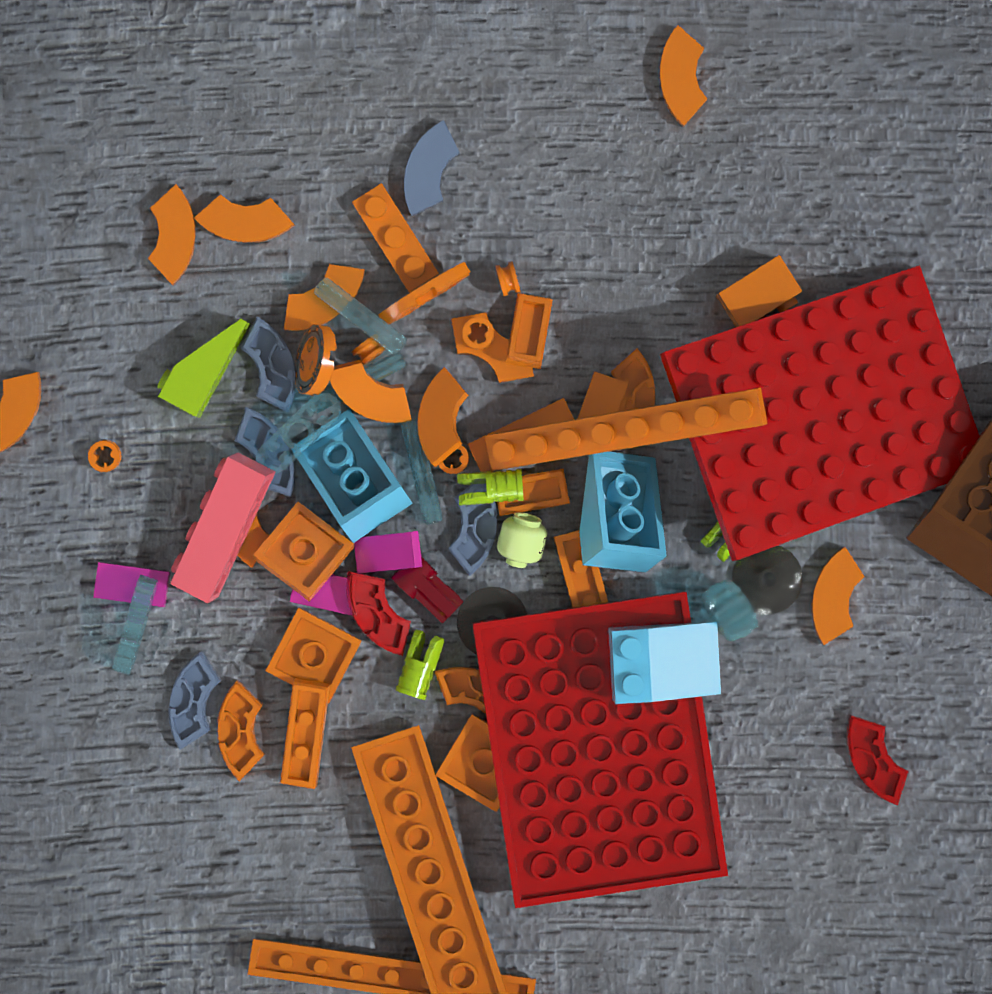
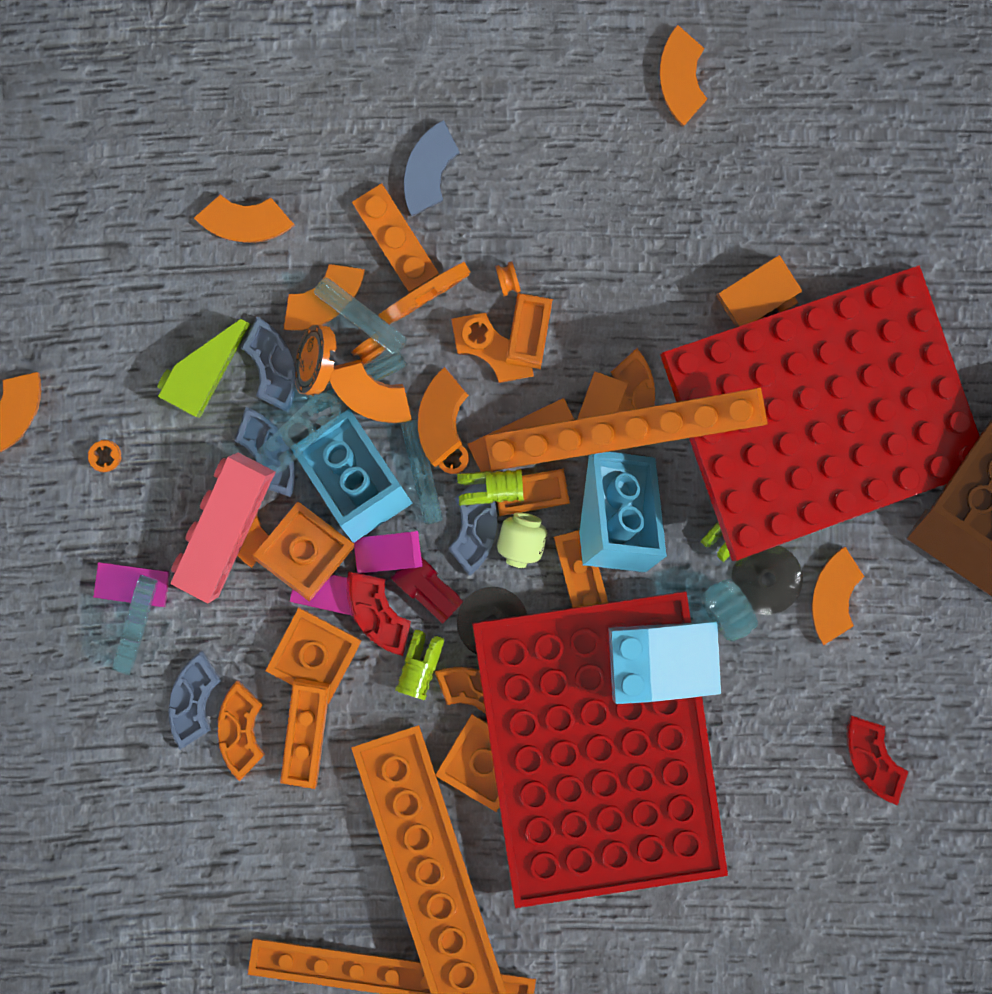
orange tile [148,184,196,286] -> none

